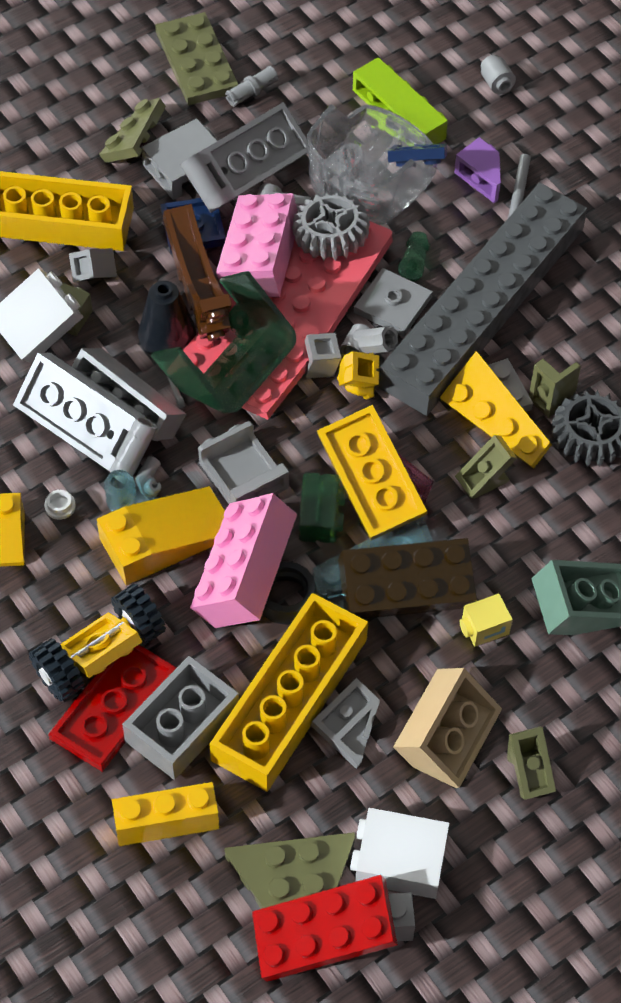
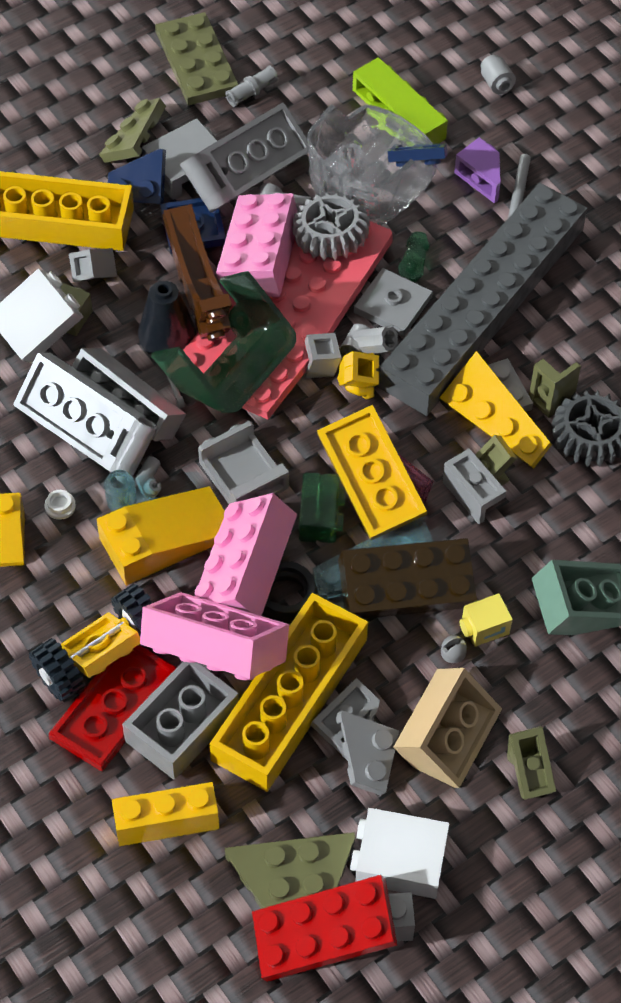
none -> dark blue wing [108,149,166,204]
none -> bright pink brick [140,592,289,680]
none -> light grey wing [336,710,399,795]
none -> light grey hinge [441,635,467,663]
none -> light grey panel [443,448,507,524]

